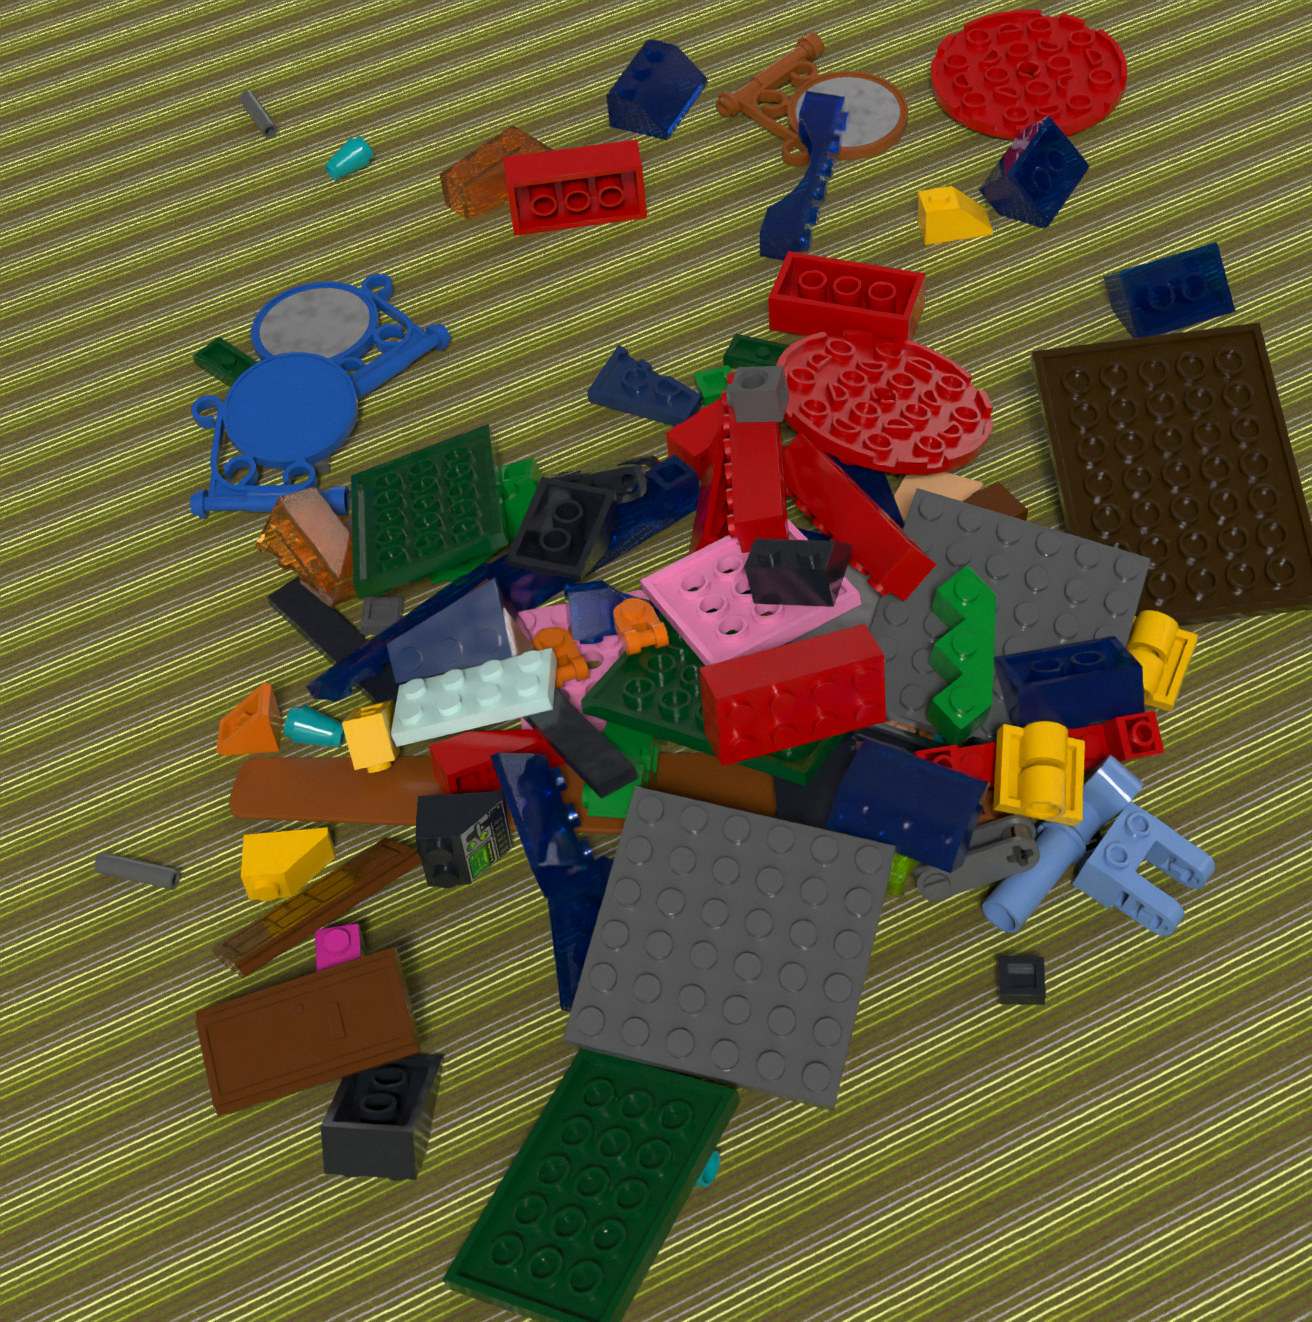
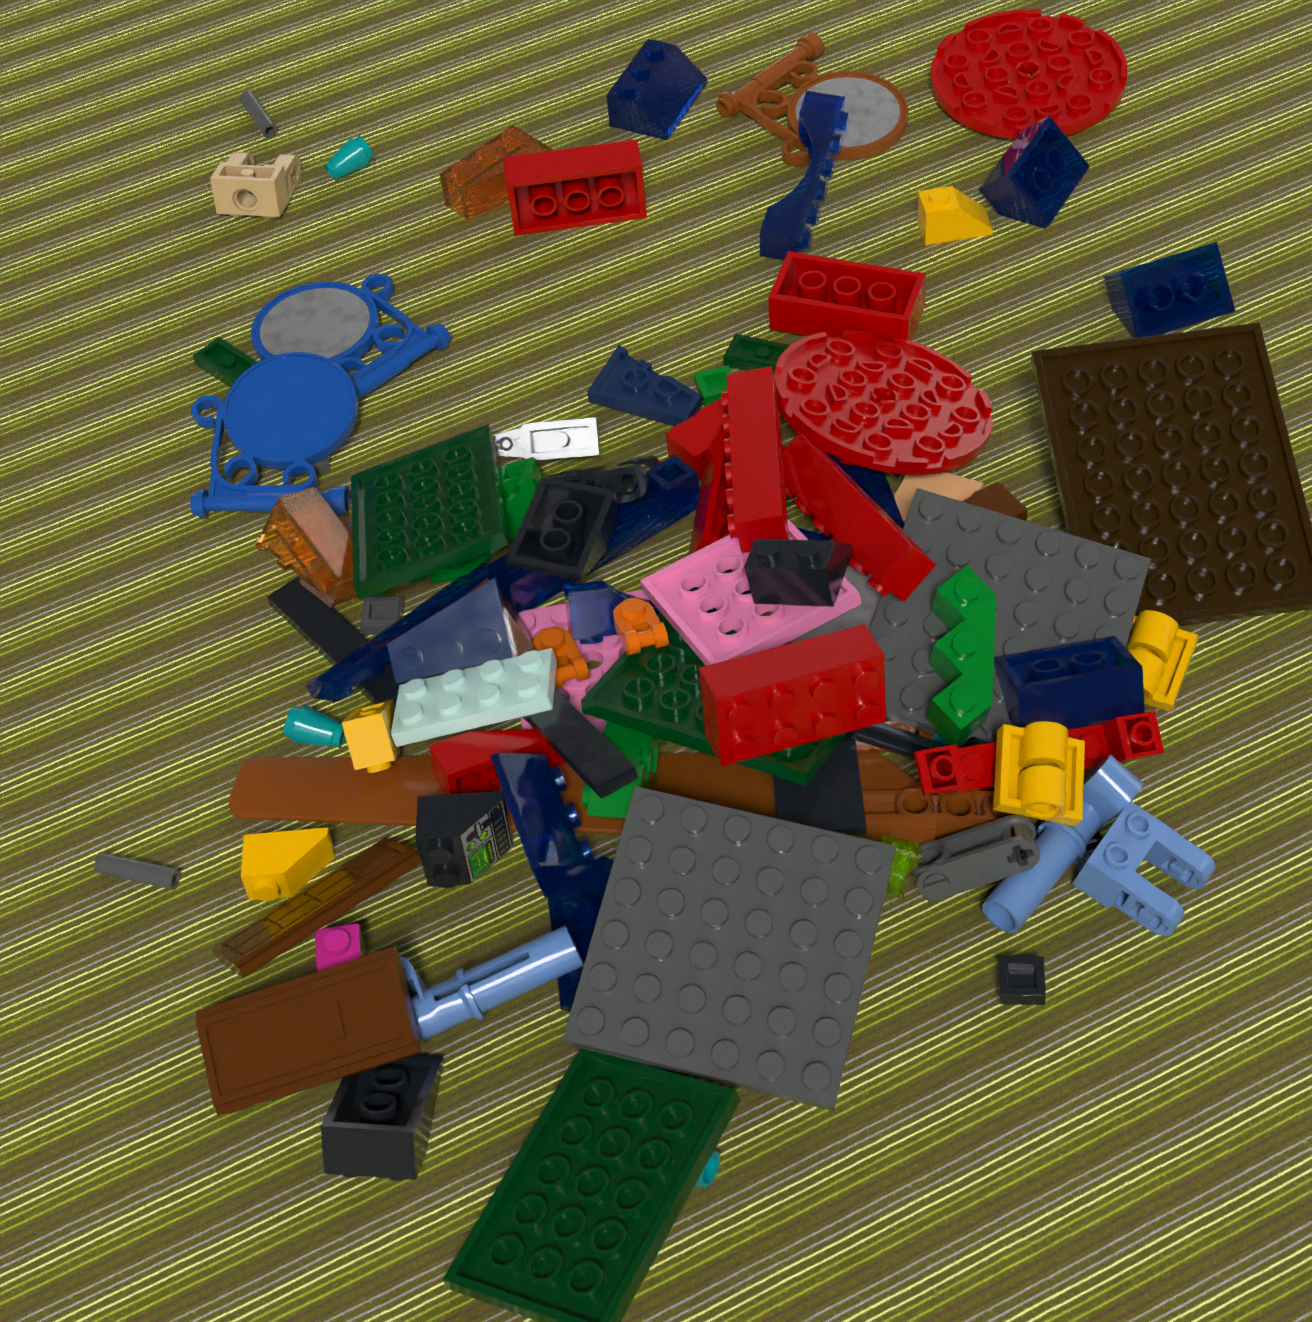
orange slope [216,682,282,755] -> none
dark grey brick [726,366,790,423] -> none
clear blue slope [826,738,990,873] -> none
none -> tan brick [210,152,301,219]
none -> medium blue piece [398,925,584,1042]
none -> hinge [496,417,601,460]

